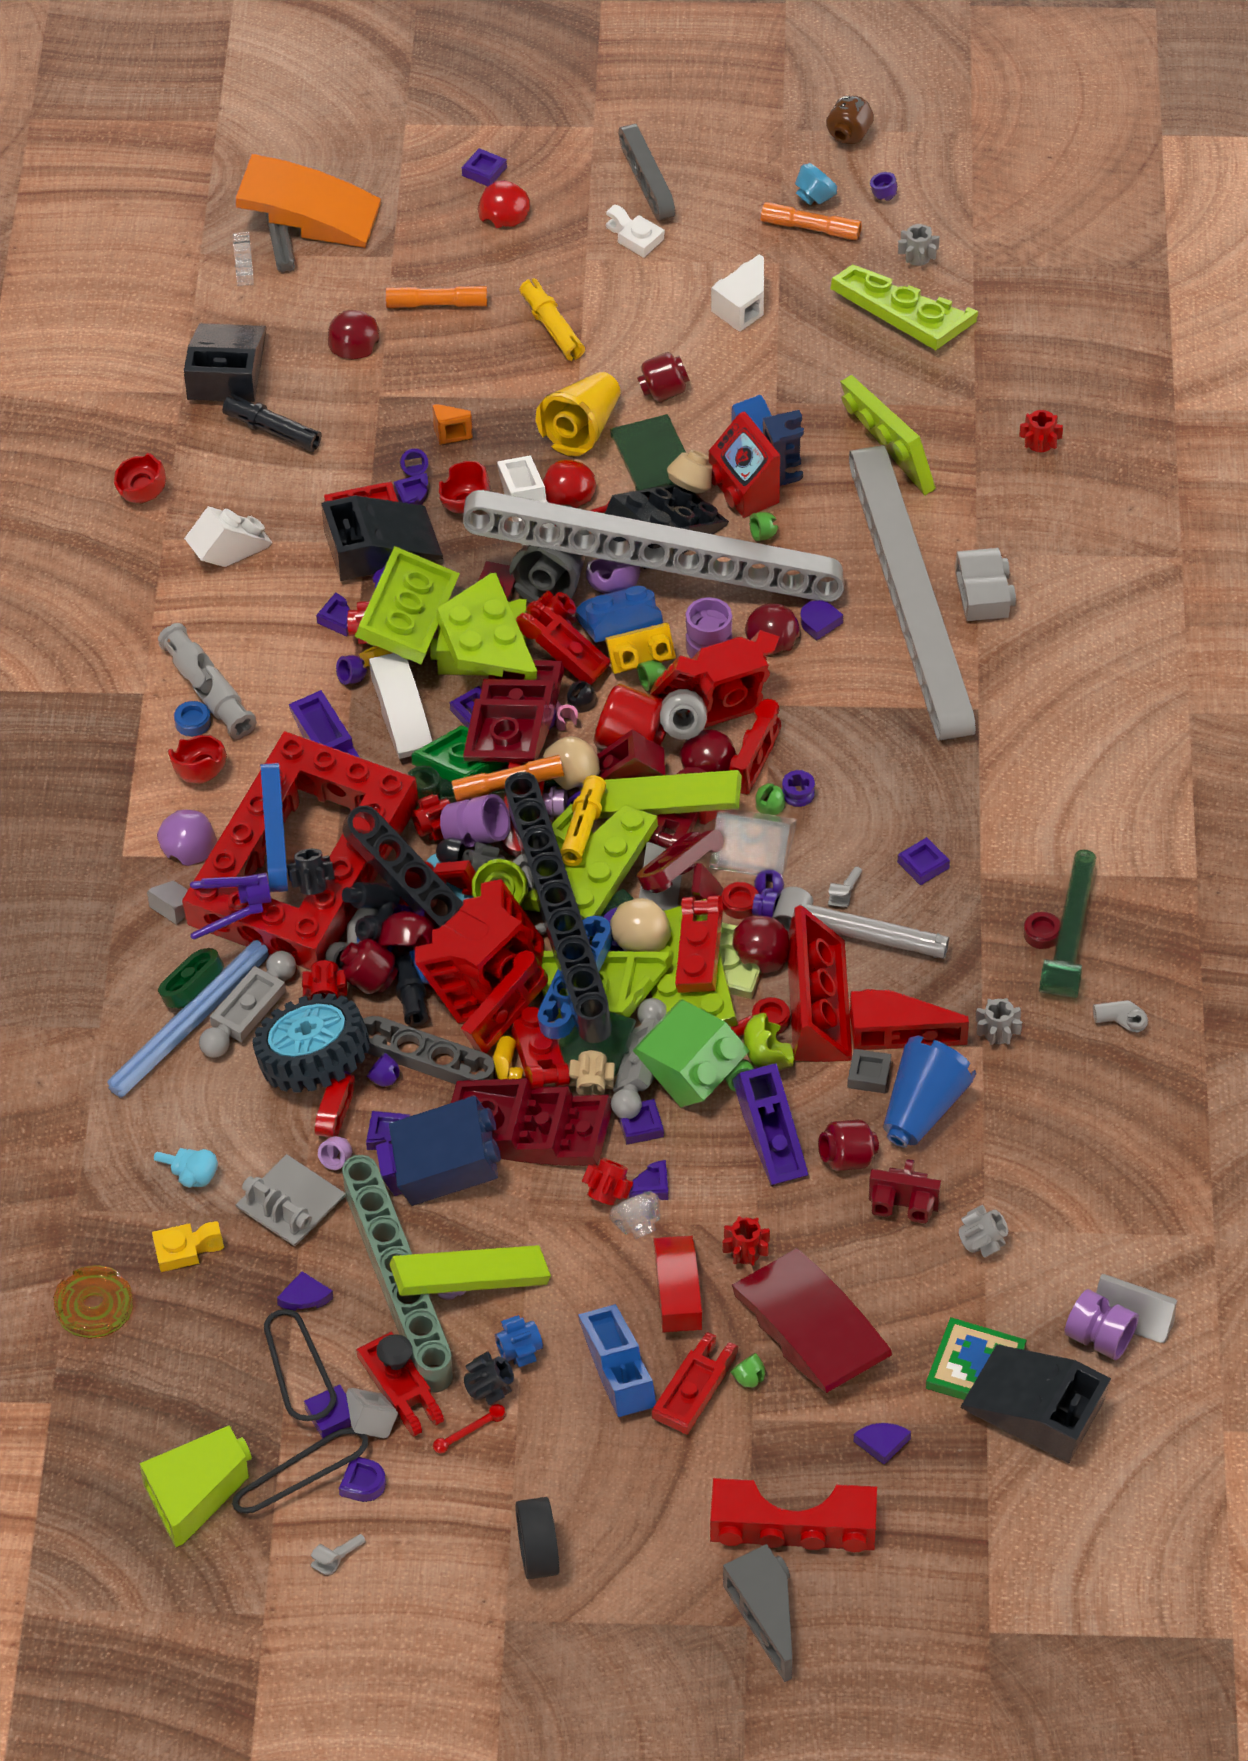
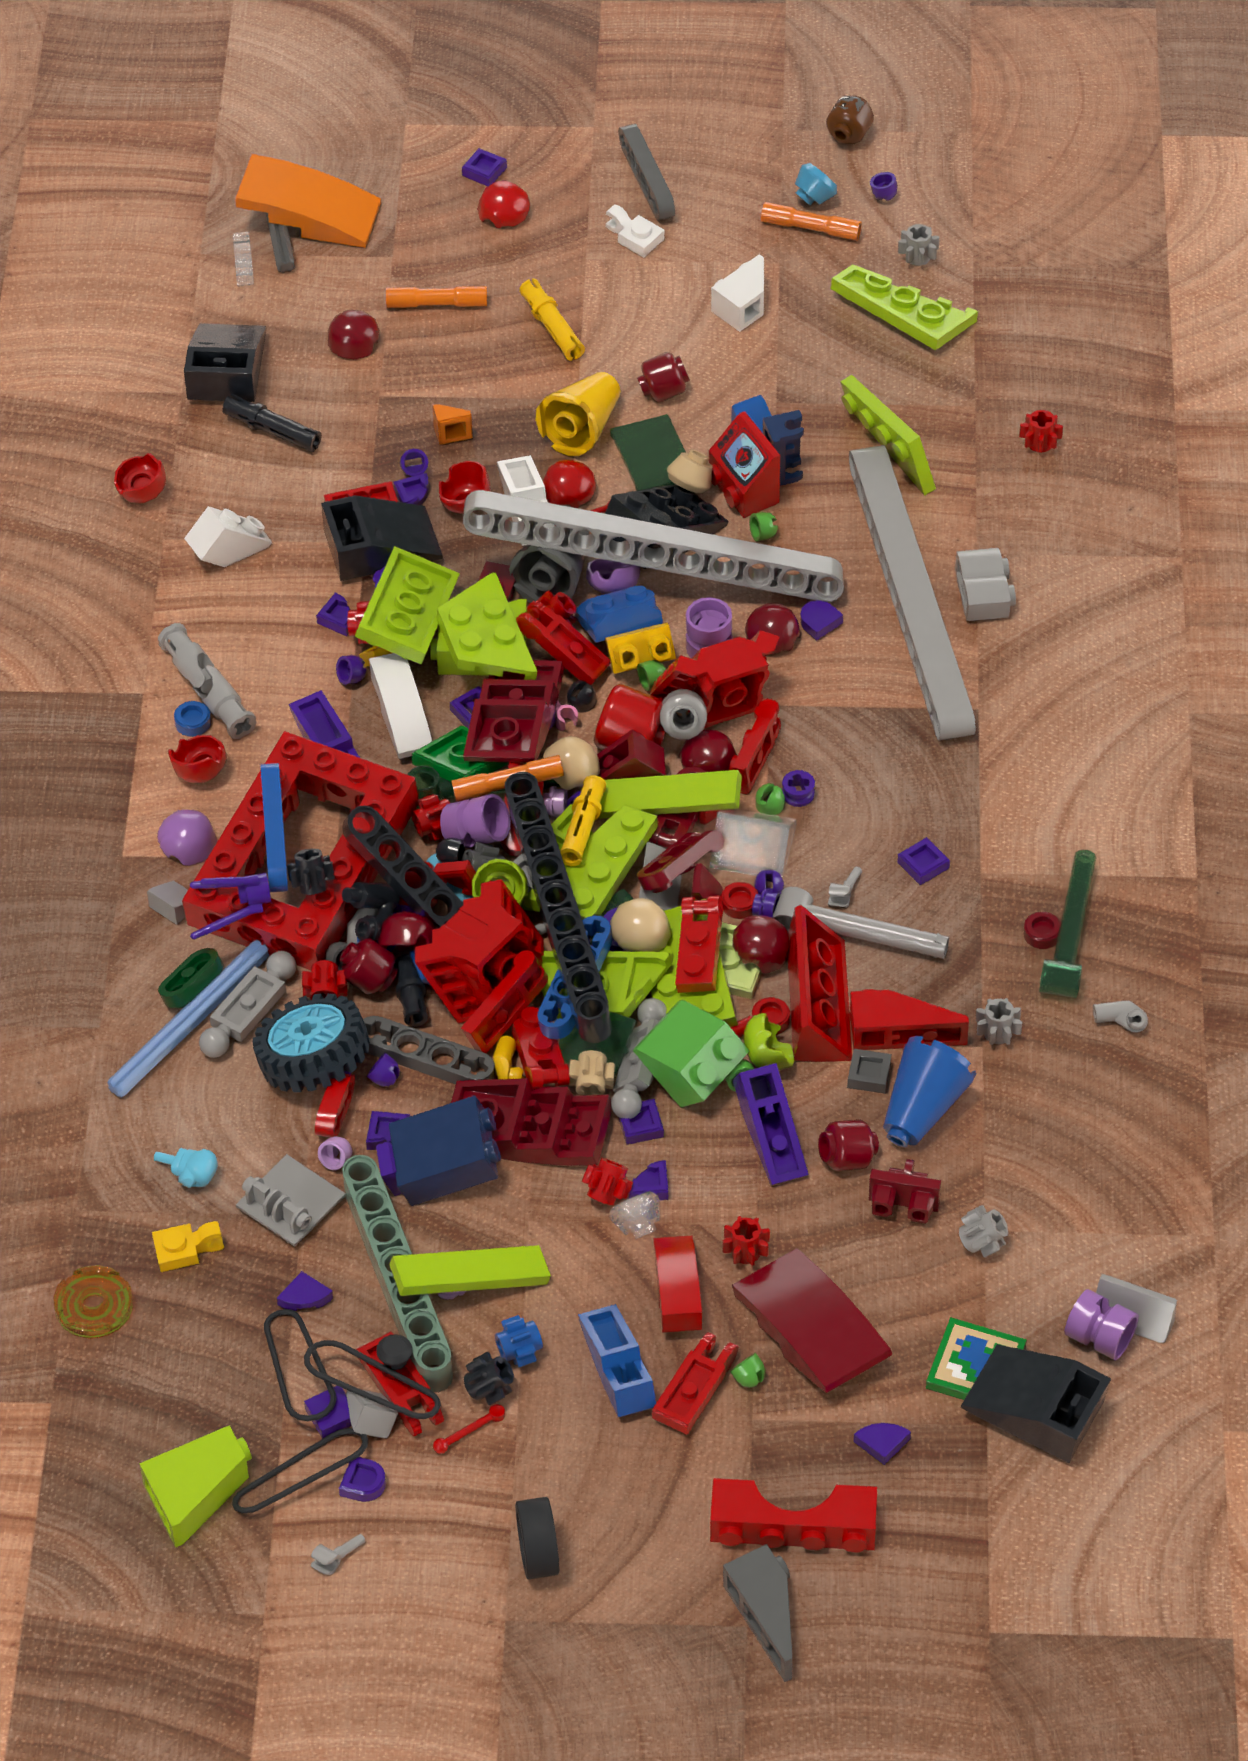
none -> black piece [304,1340,441,1419]

